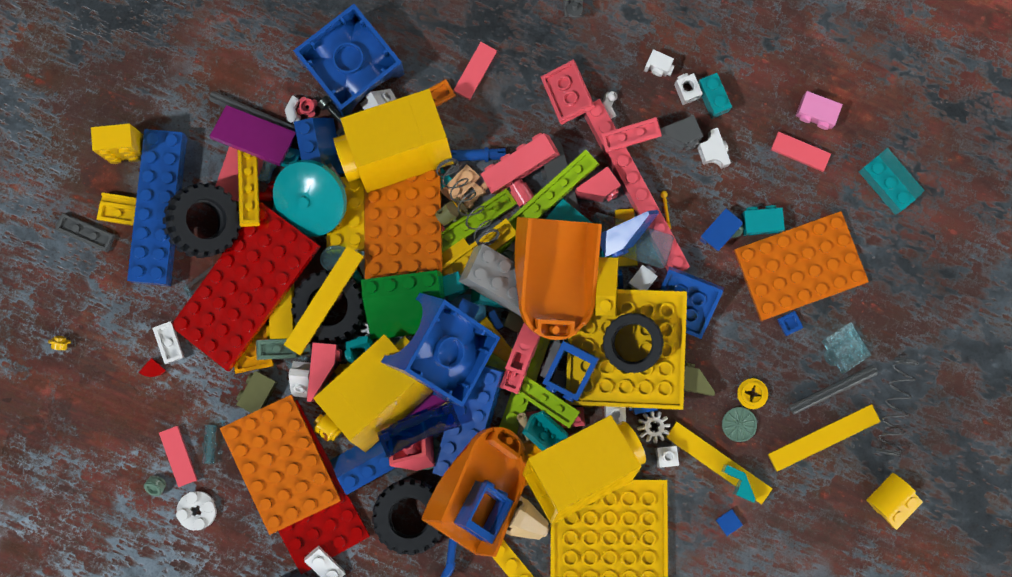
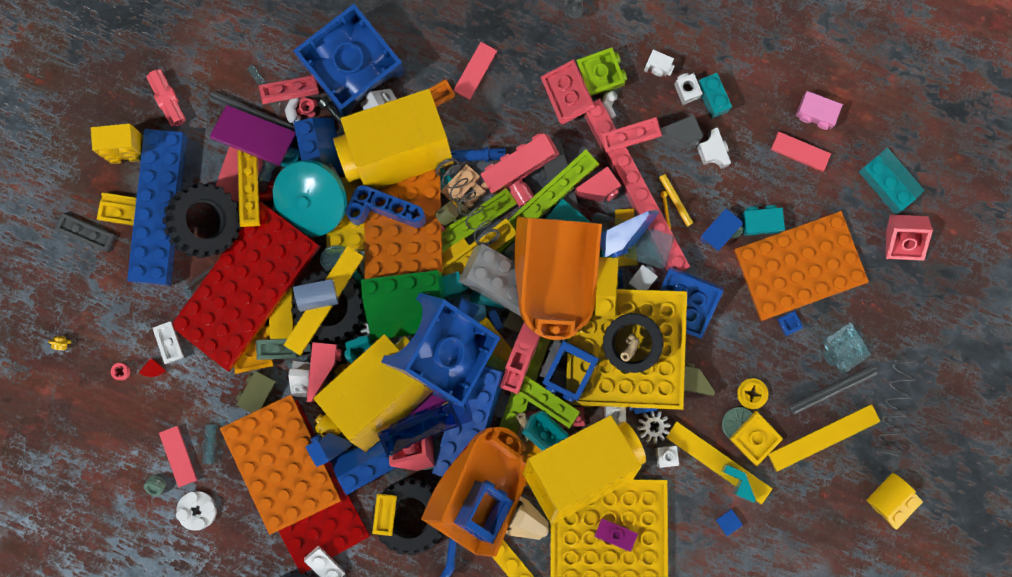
none -> coral bush [111,363,130,380]
none -> coral piece [146,69,186,127]
none -> clear light blue bar [248,65,284,116]
none -> coral tile [258,76,319,104]
none -> sand blue brick [293,279,339,312]
none -> blue slope [305,433,352,467]
none -> blue beam [346,185,427,228]
none -> yellow tile [372,494,397,536]
none -> lime plate [576,47,627,96]
none -> magenta plate [594,518,638,552]
none -> tan arm [620,334,640,362]
none -> yellow bar [659,174,693,227]
none -> yellow tile [729,411,783,466]
none -> coral slope [886,215,933,260]

